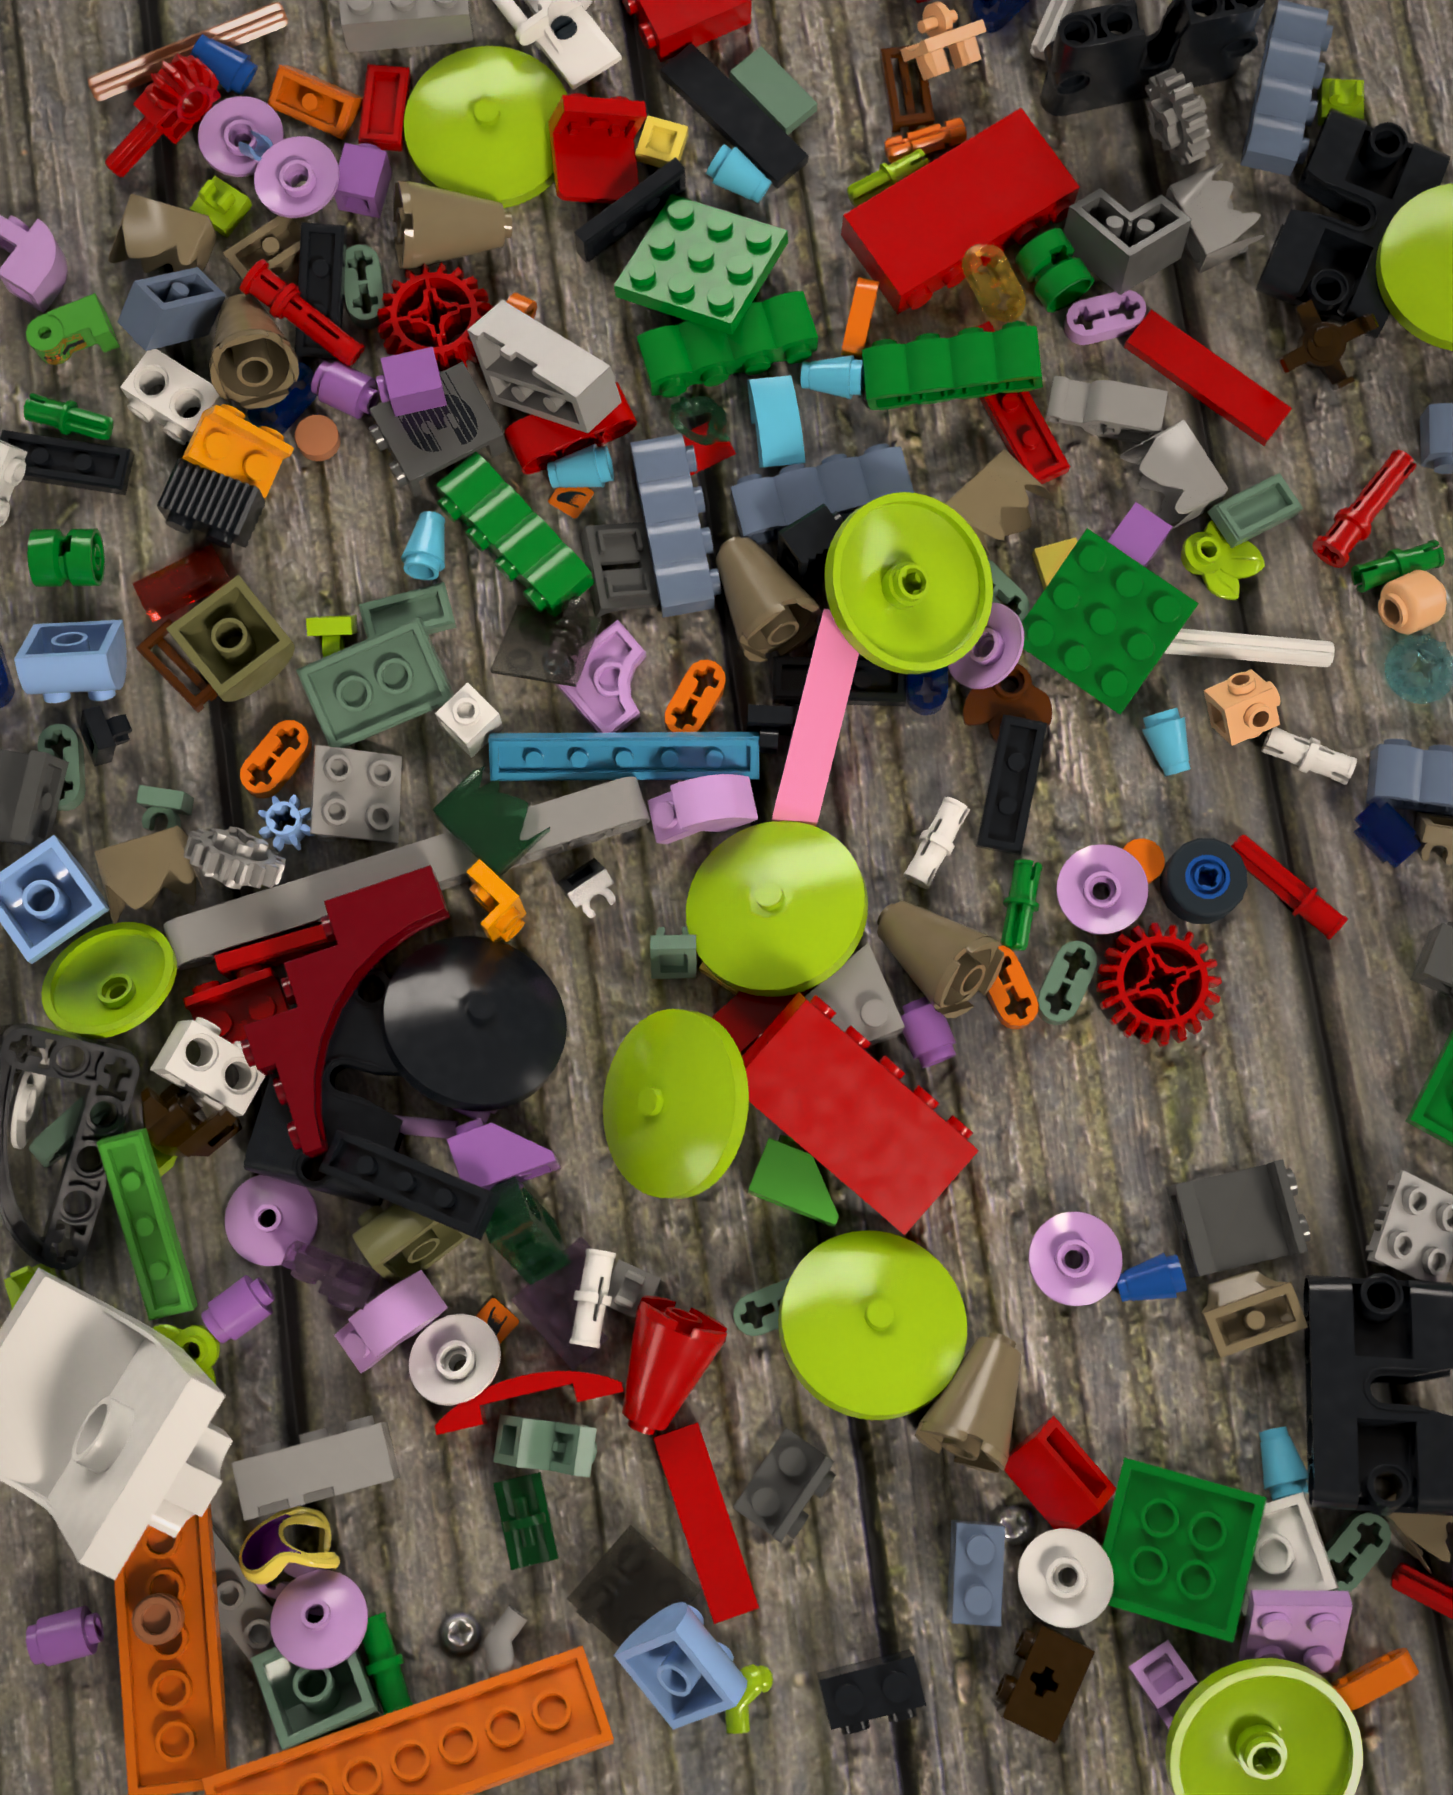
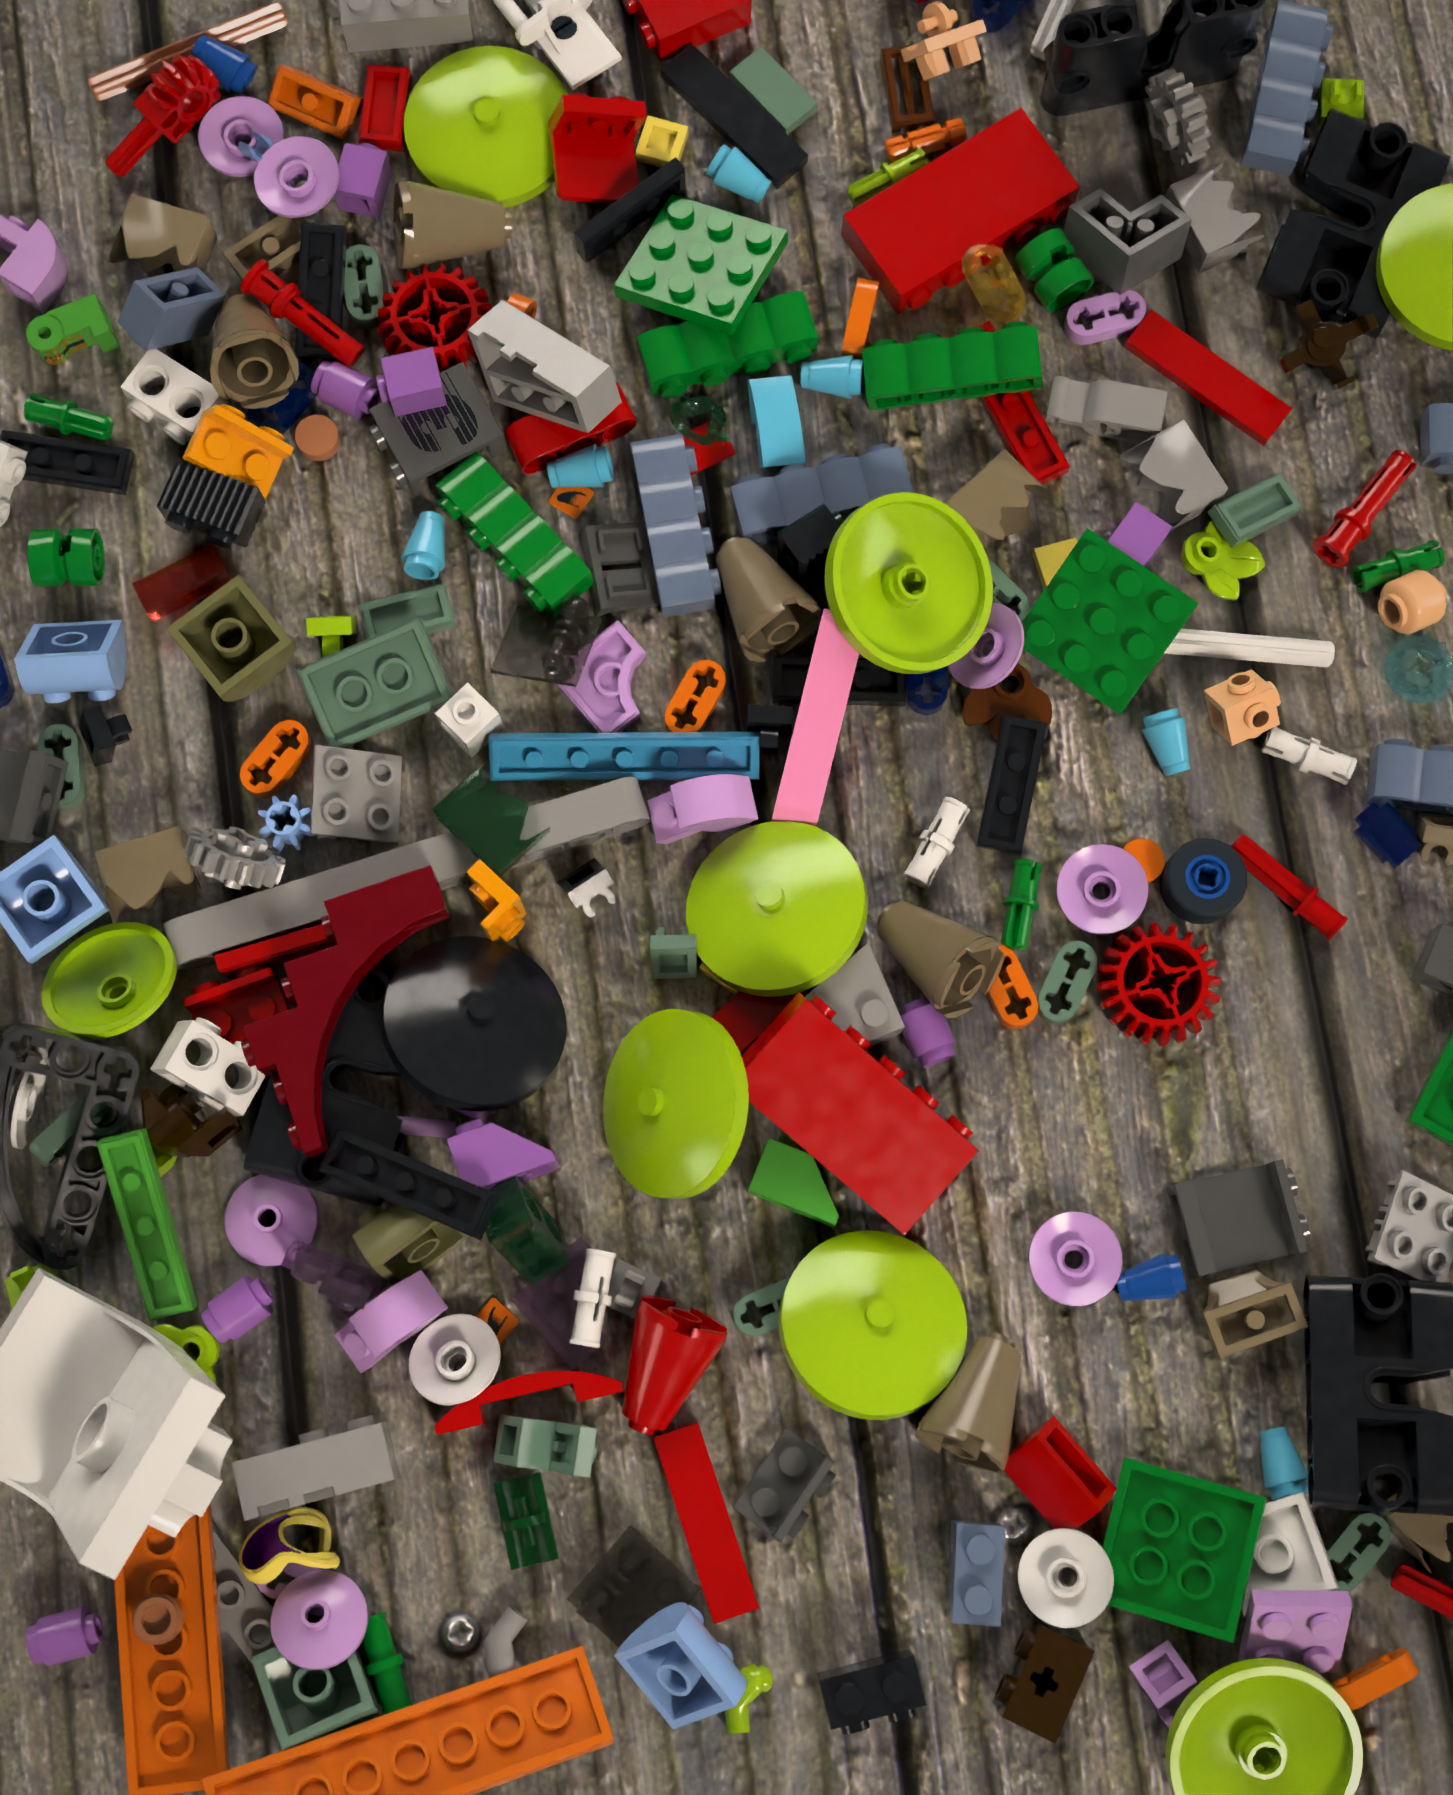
reddish brown tile [136,618,218,713] -> none
sand green tile [136,785,194,831] -> none
lime tile [190,176,252,238] -> none

